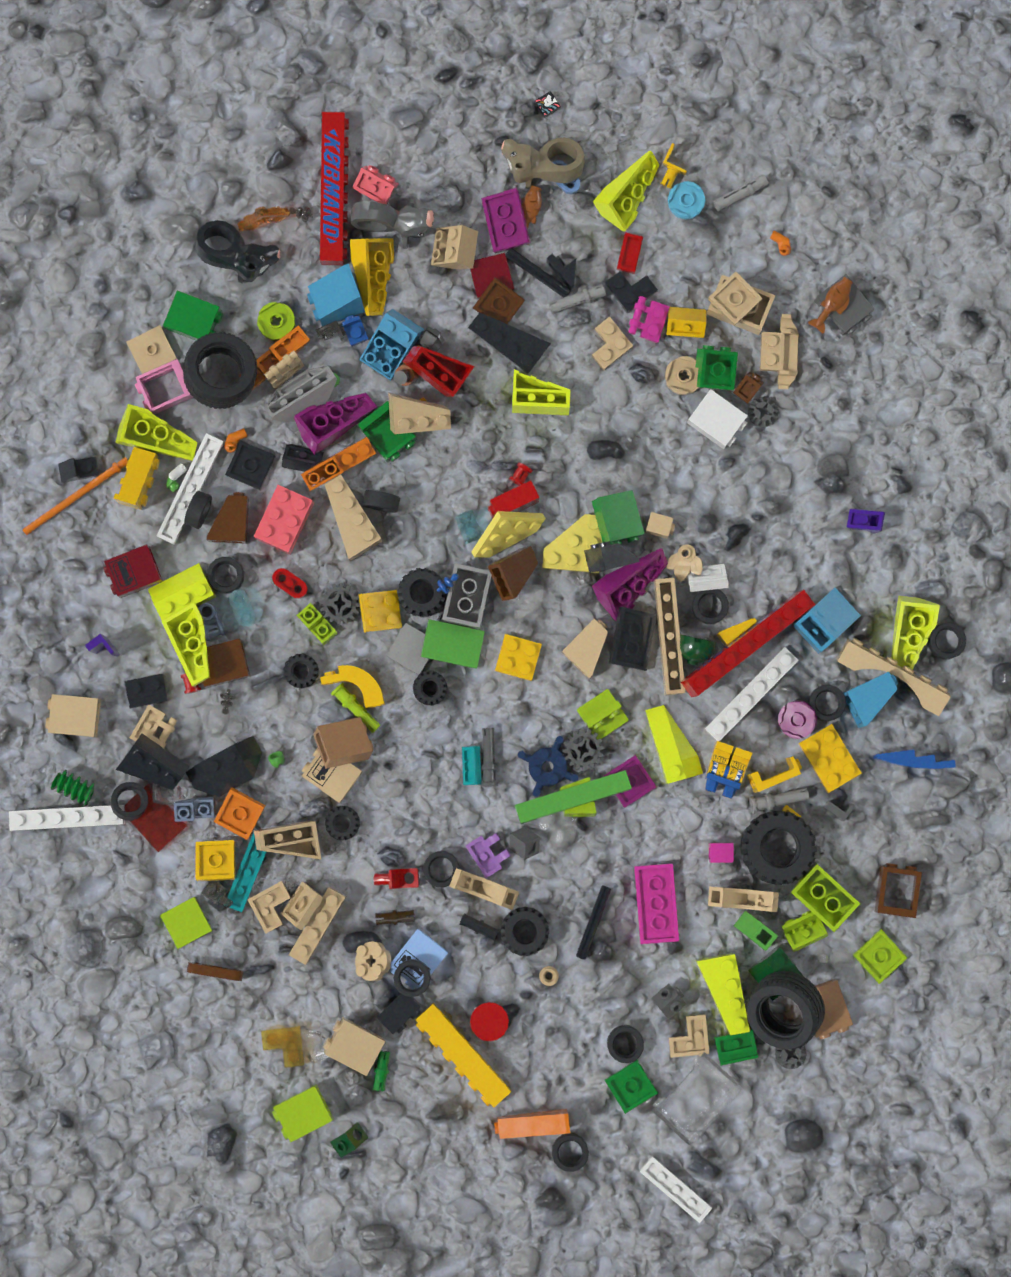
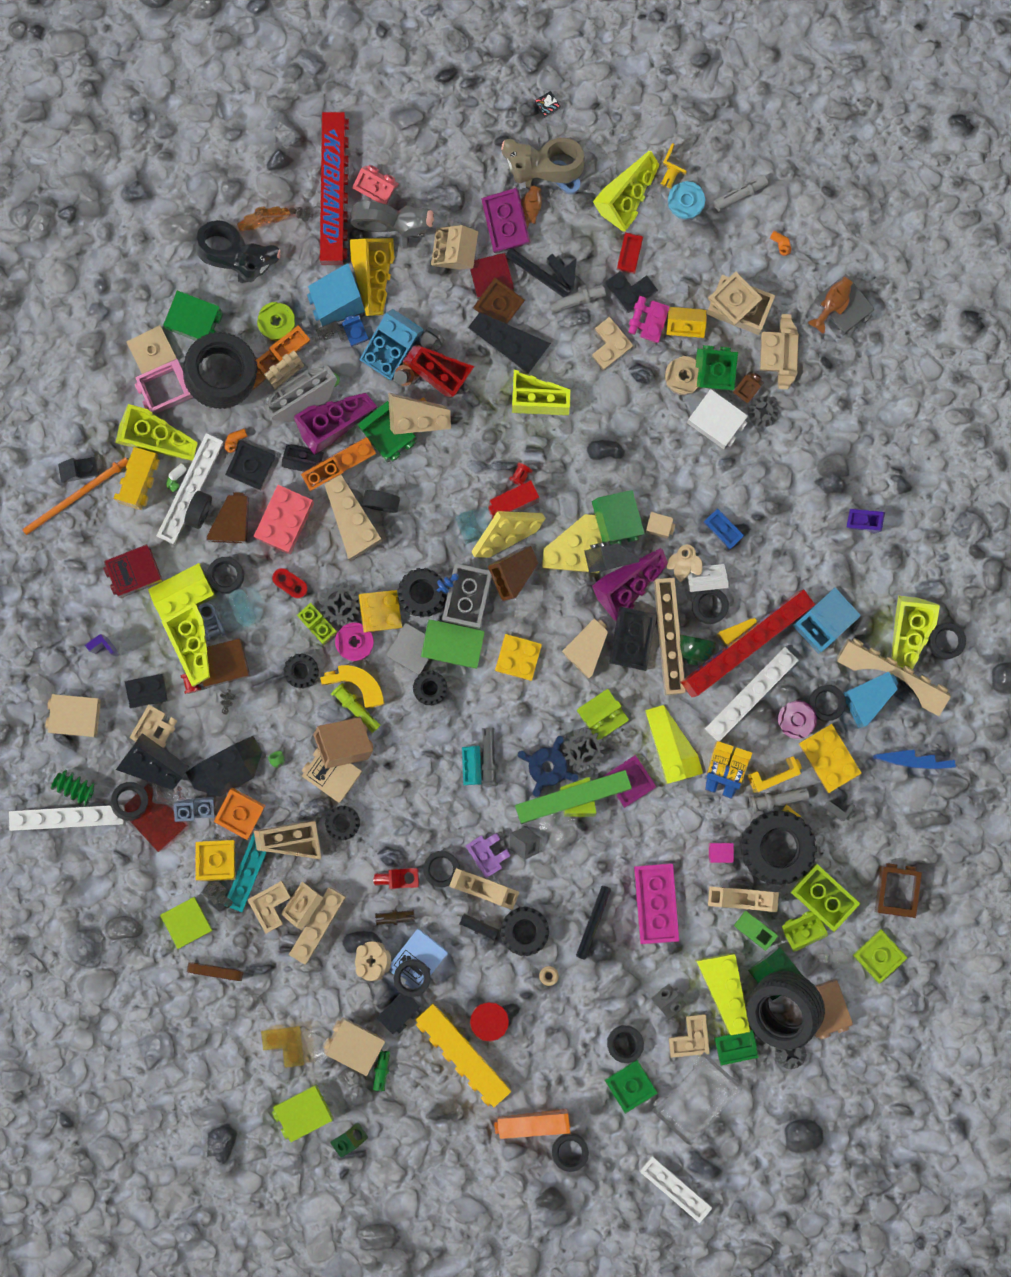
none -> dark pink plate [335,623,374,661]
none -> blue plate [703,509,744,550]

